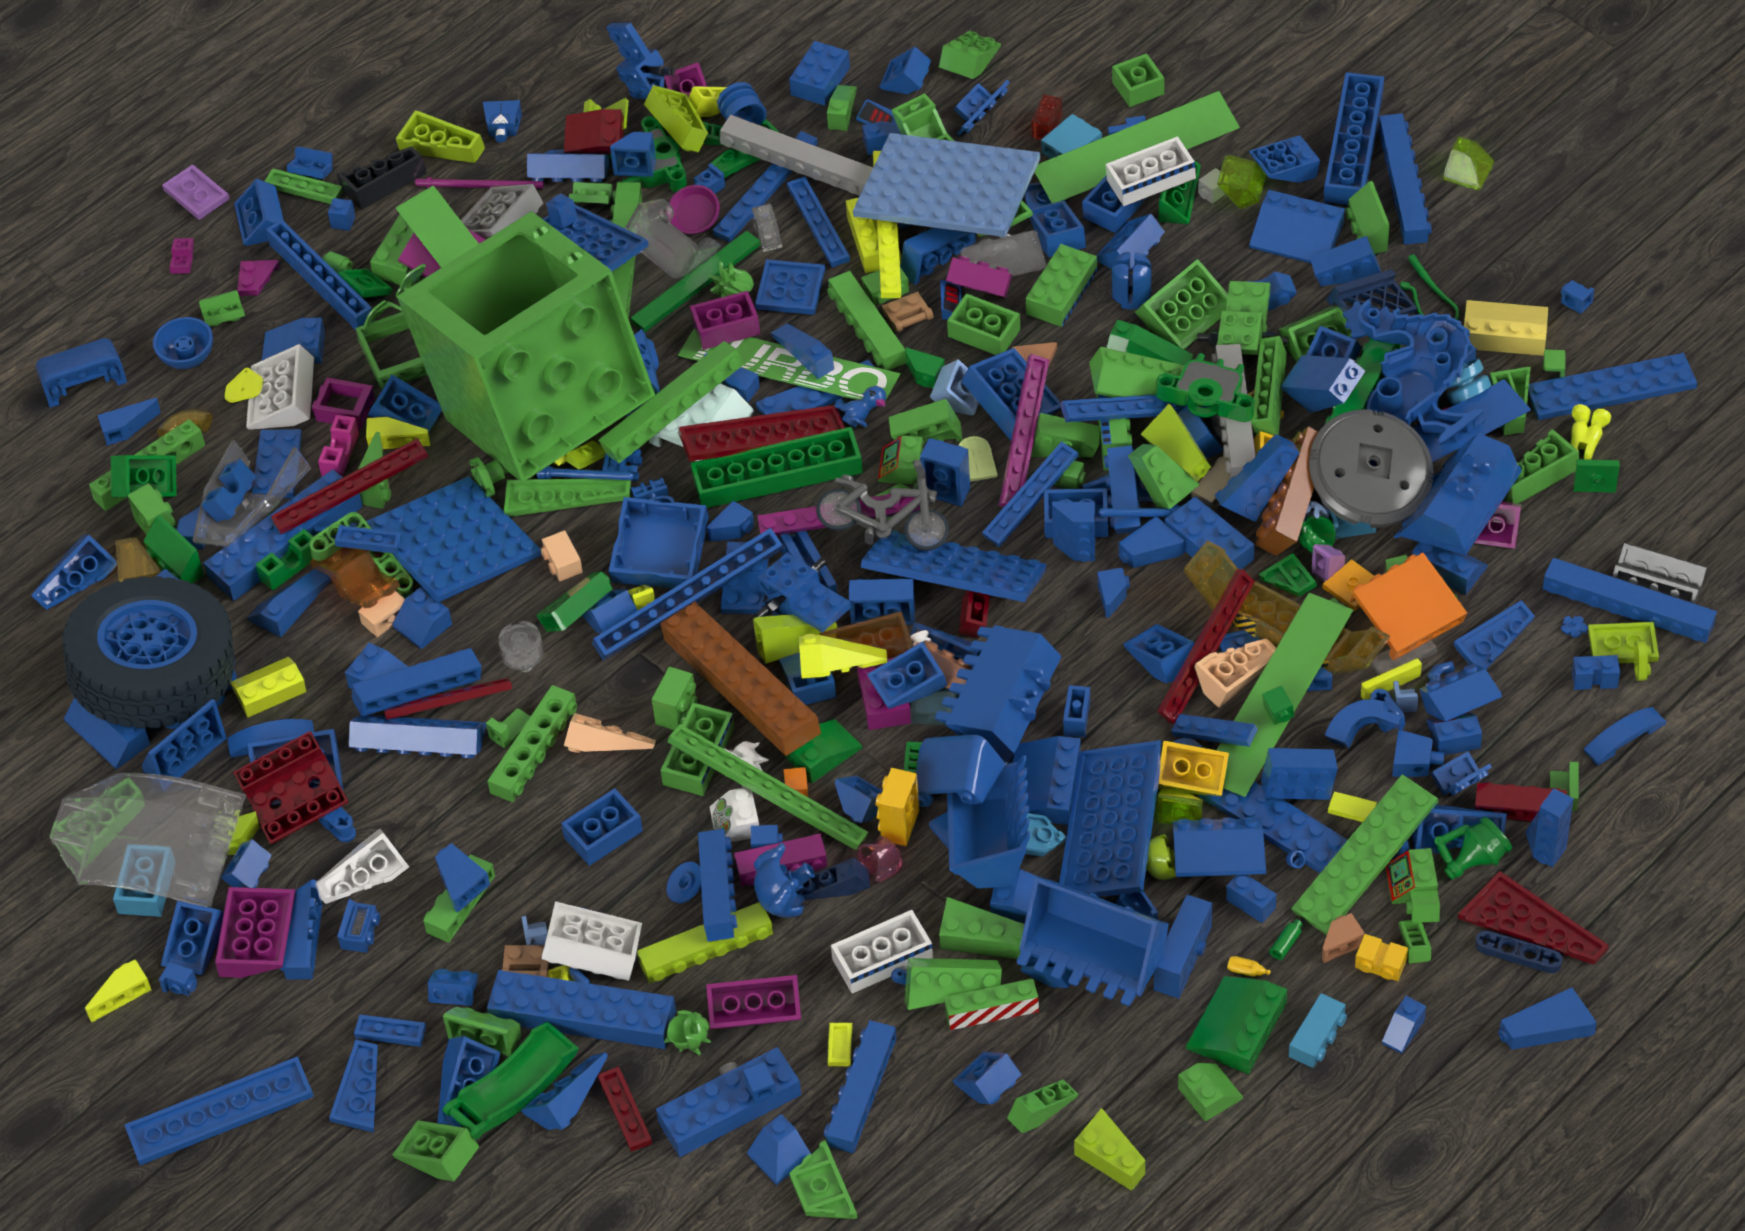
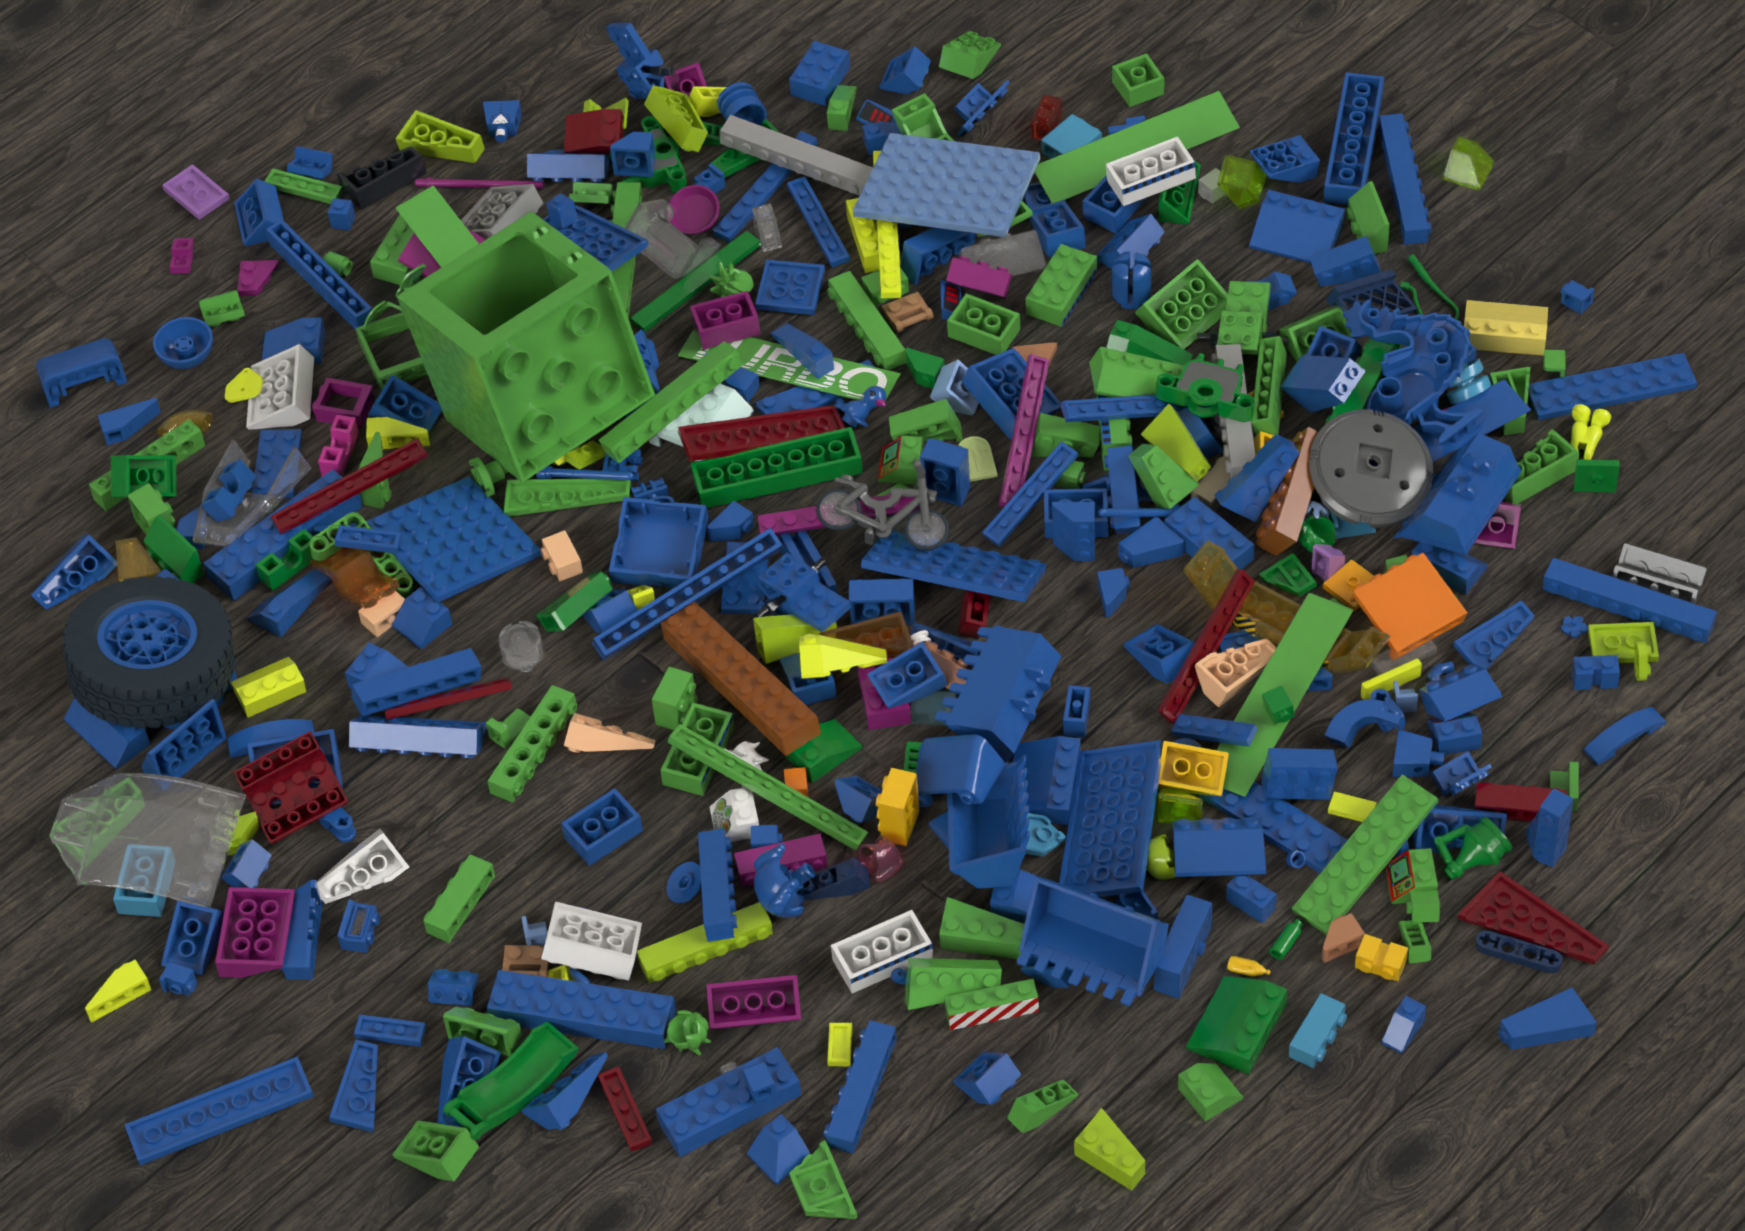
green plate [338,268,392,297] -> none
blue slope [435,843,490,913] -> none

